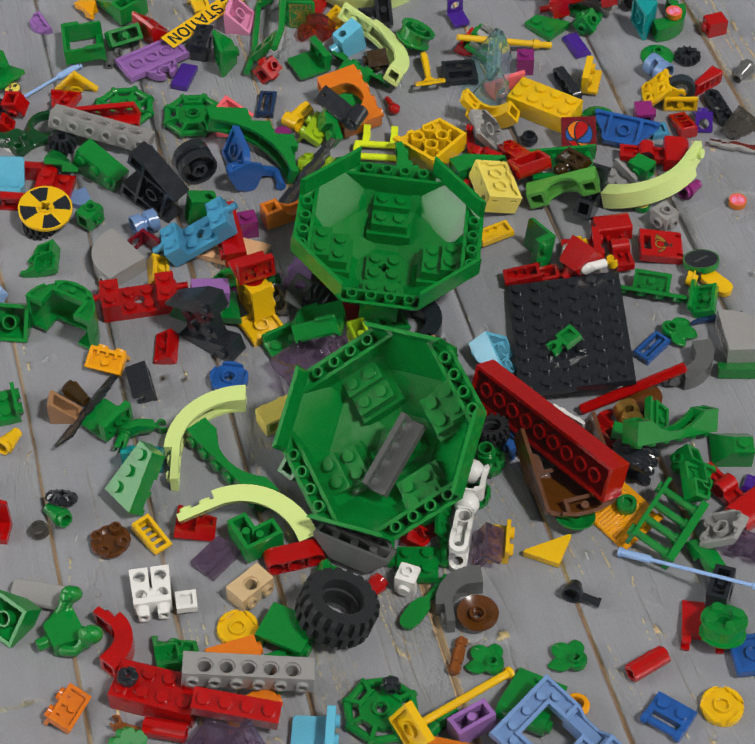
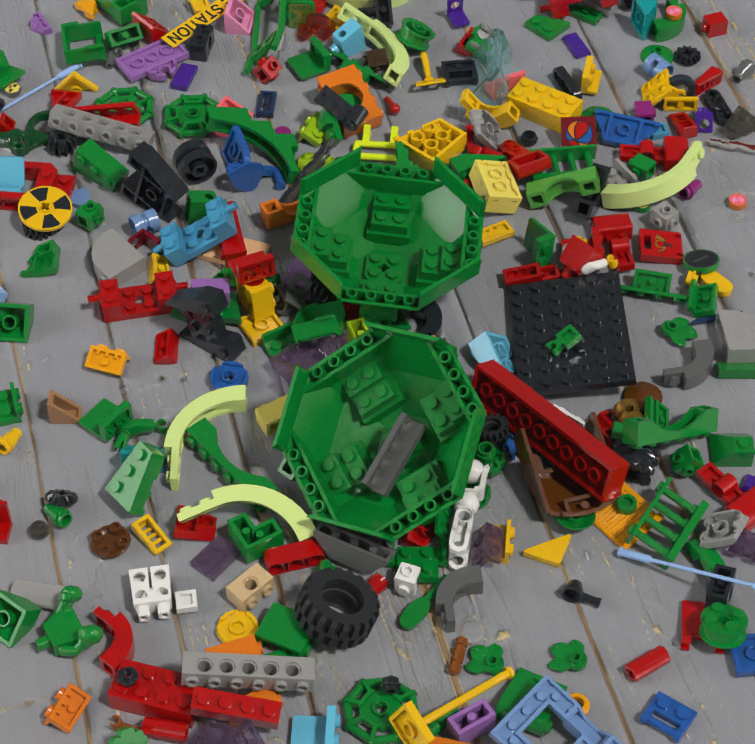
red brick [0,91,30,118] -> none
green cylinder [25,280,100,349] -> none
green slope [44,150,78,172] -> none
black sword [54,374,117,447] -> none
dark brown cone [62,380,91,407] -> none
black hinge [125,361,158,404] -> none
green slope [151,636,199,670] -> none
green slope [212,30,239,77] -> none
magenta brick [237,209,259,239] -> none
yellow piece [281,101,314,132] -> none
yellow bar [456,34,552,49] -> none
reddish brown dish [457,595,499,632] -> none
magenta brick [516,49,534,75] -> none
dark brown plate [554,147,592,175] -> none
green brick [572,8,601,36] -> none
red axle [578,362,687,415] -> none
blue tile [632,331,671,366] -> none
green slope [679,461,716,502] -> none
yellow tile [700,686,744,727] -> none

